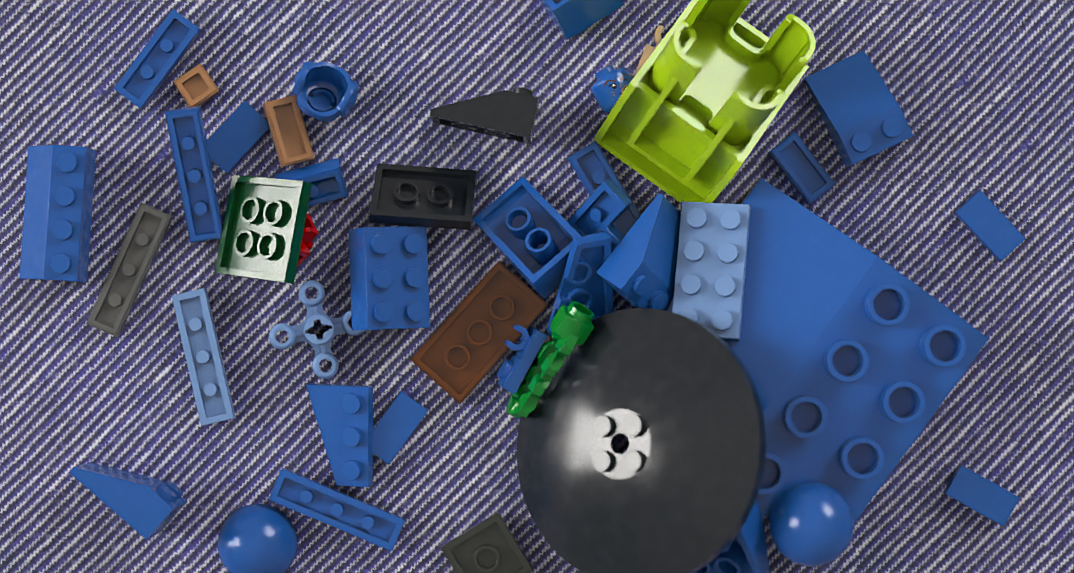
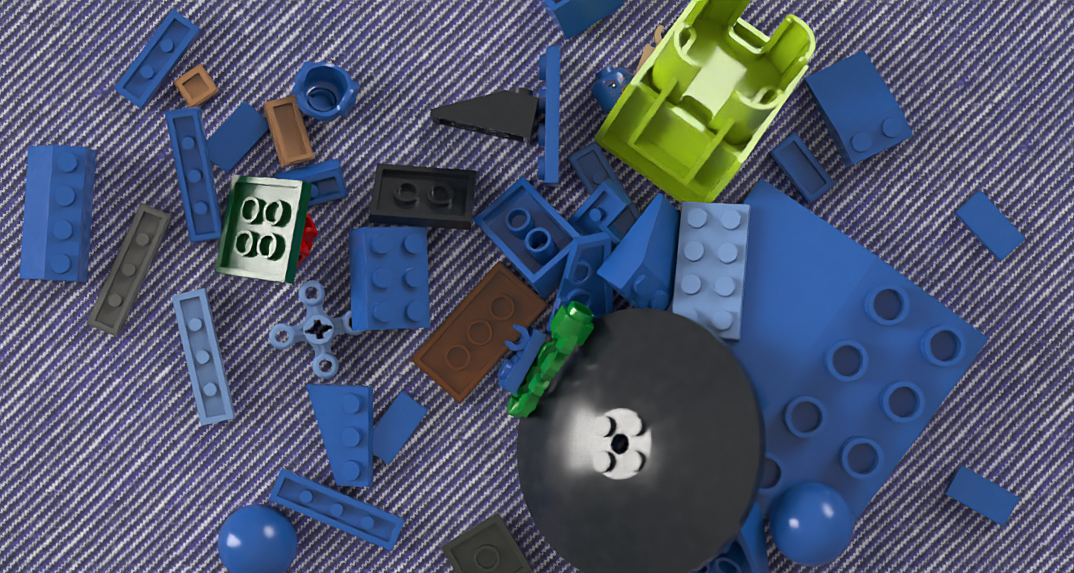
blue slope [69,462,187,540] -> none
none -> blue plate [538,46,560,188]

